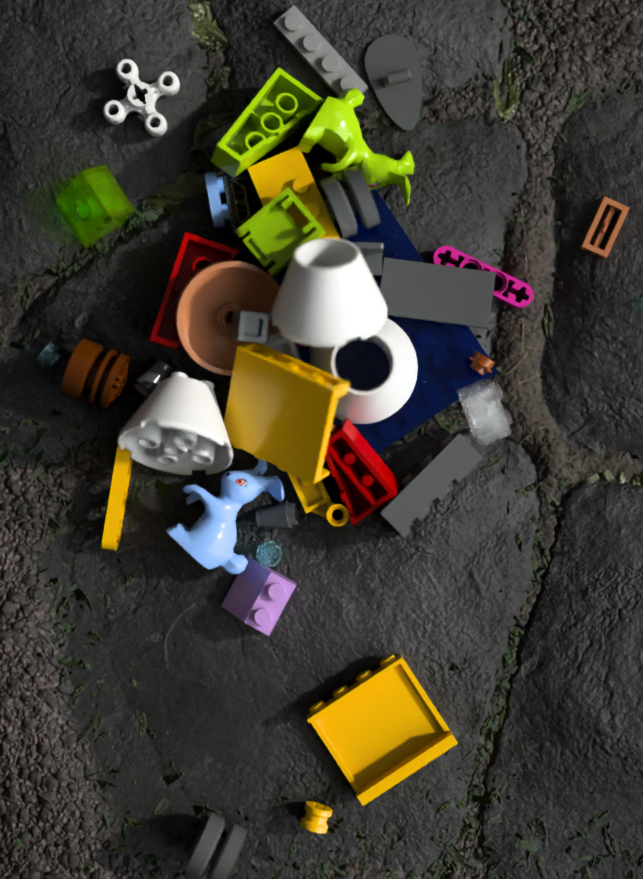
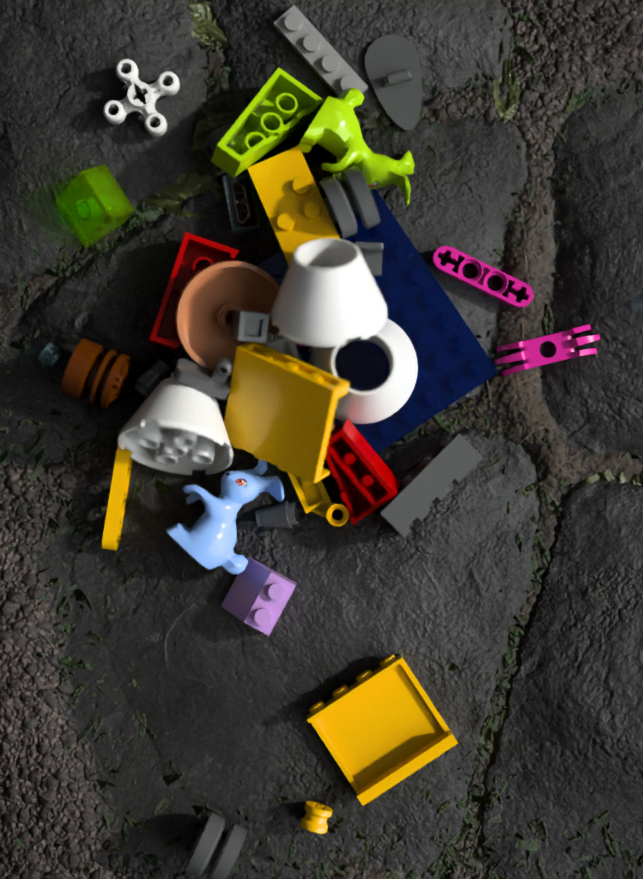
light blue plate [205,172,230,228] -> none
lime container [236,187,326,277] -> none
clear light blue plate [256,540,282,567] -> none
dark grey tile [380,257,496,329] -> none
clear brick [457,378,513,446] -> none
dark orange plate [468,351,495,375] -> none
nougat tile [580,196,629,260] -> none
none -> dark grey piece [173,357,232,400]
none -> dark pink piece [494,324,600,376]

